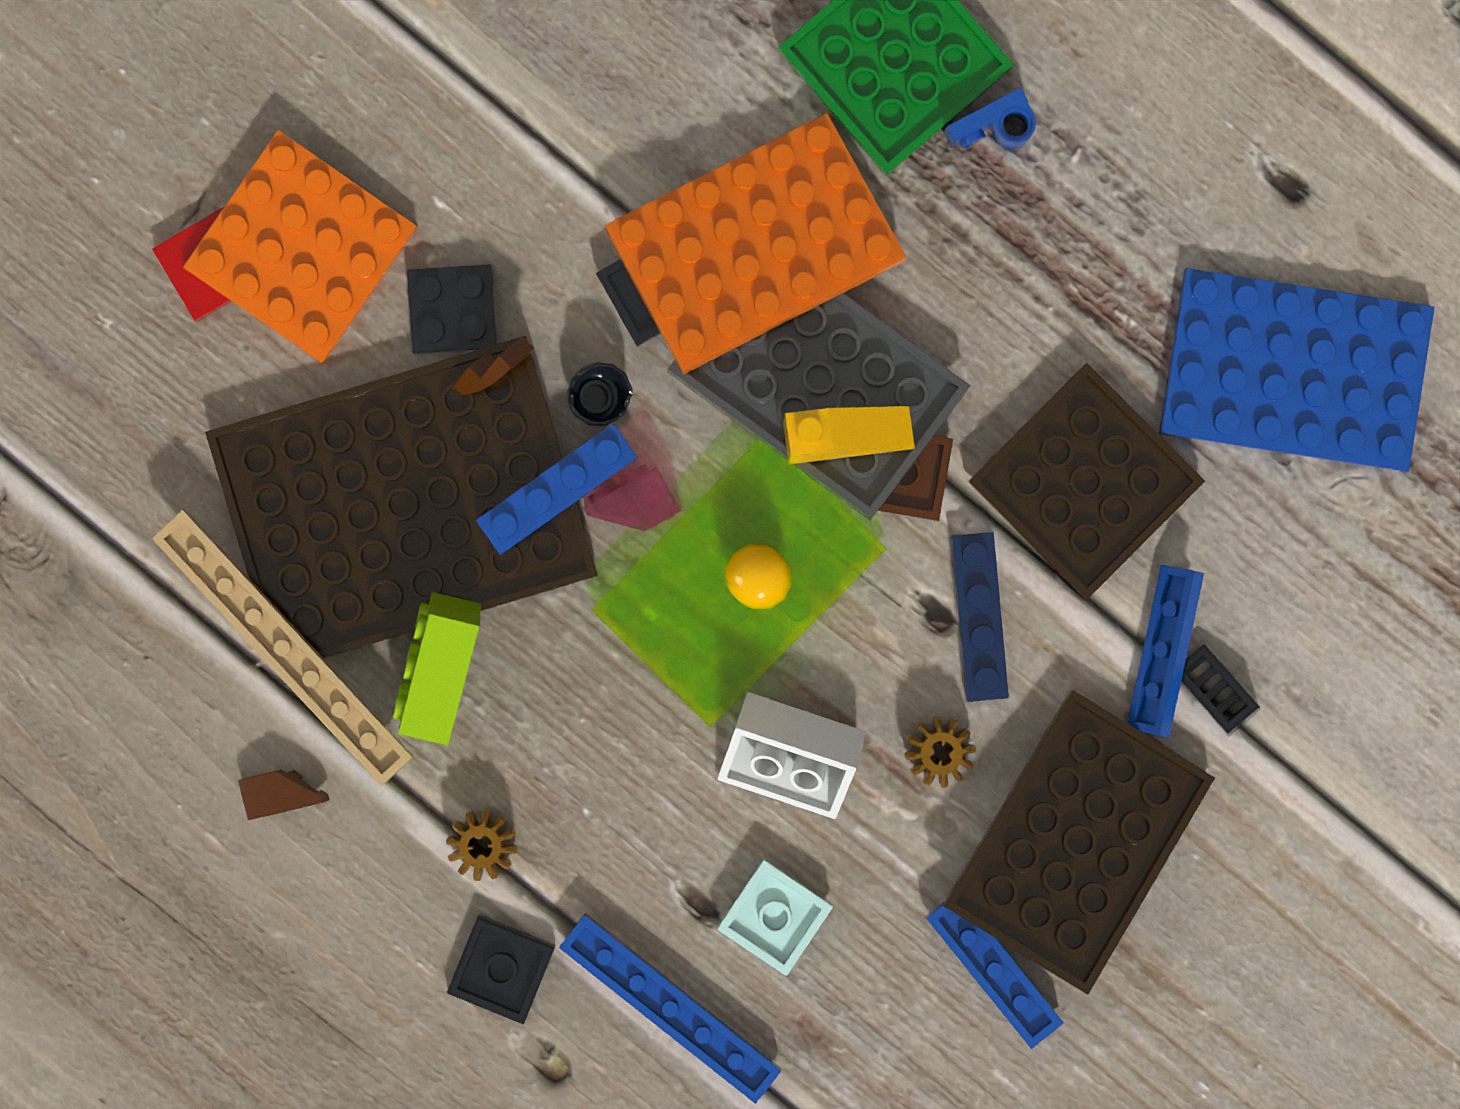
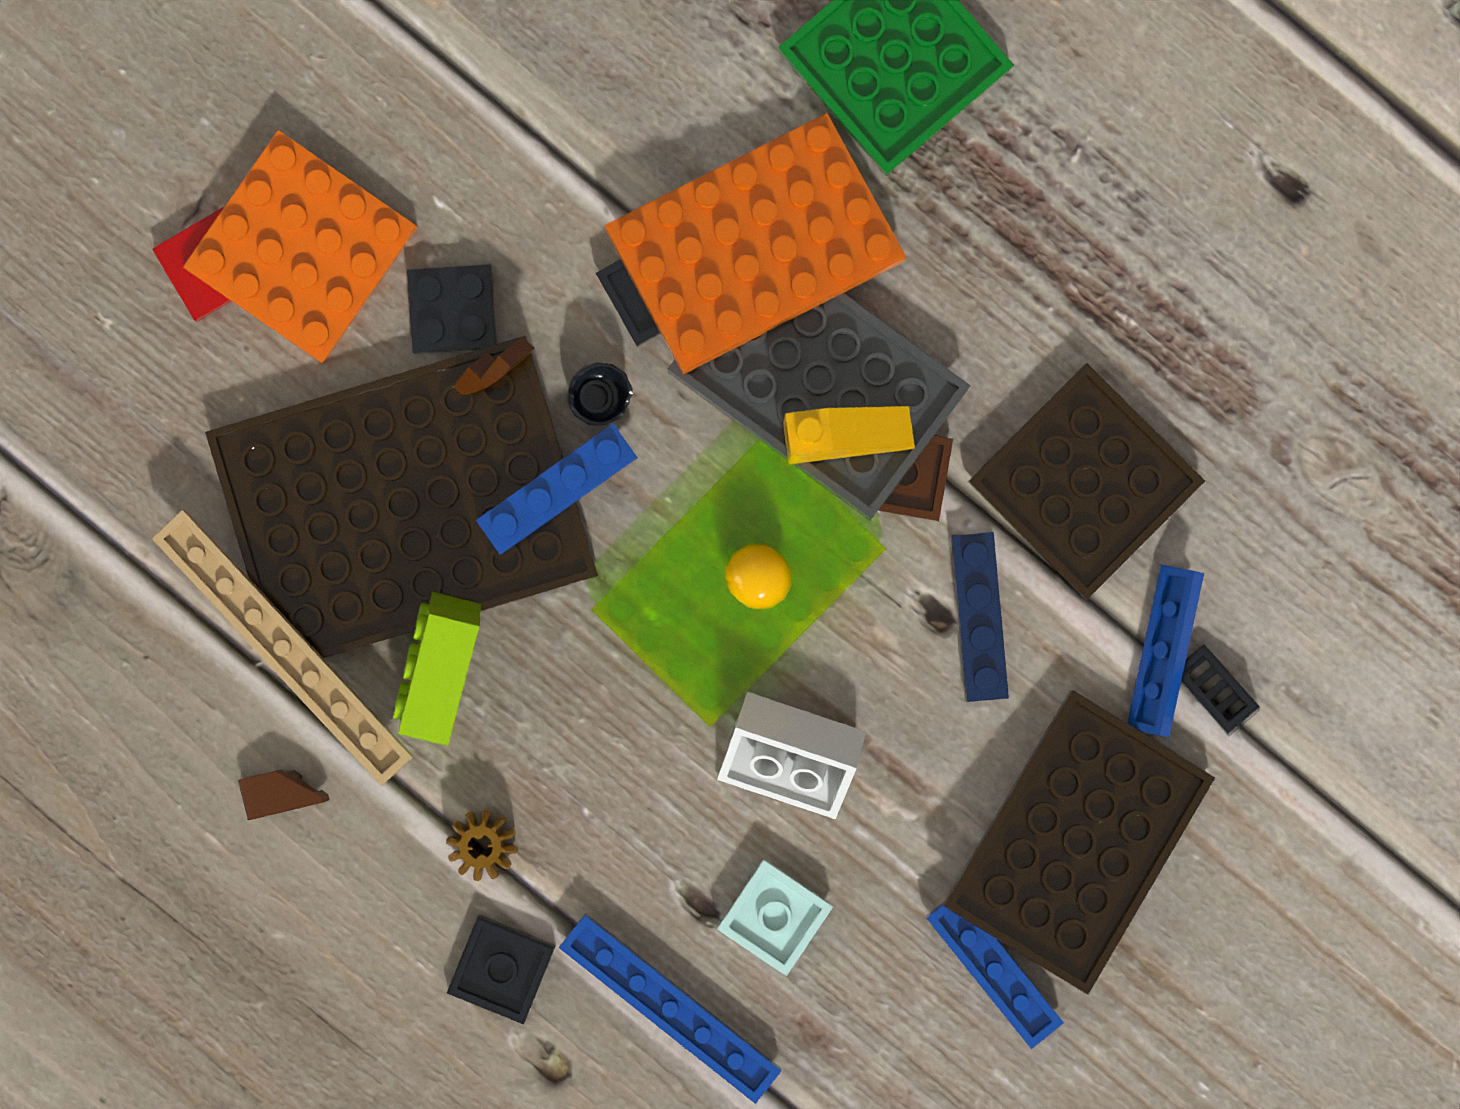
clear pink slope [583,464,682,532] -> none
pearl gold gear [905,716,976,788] -> none
blue plate [943,88,1036,149] -> none
blue plate [1159,268,1435,472] -> none

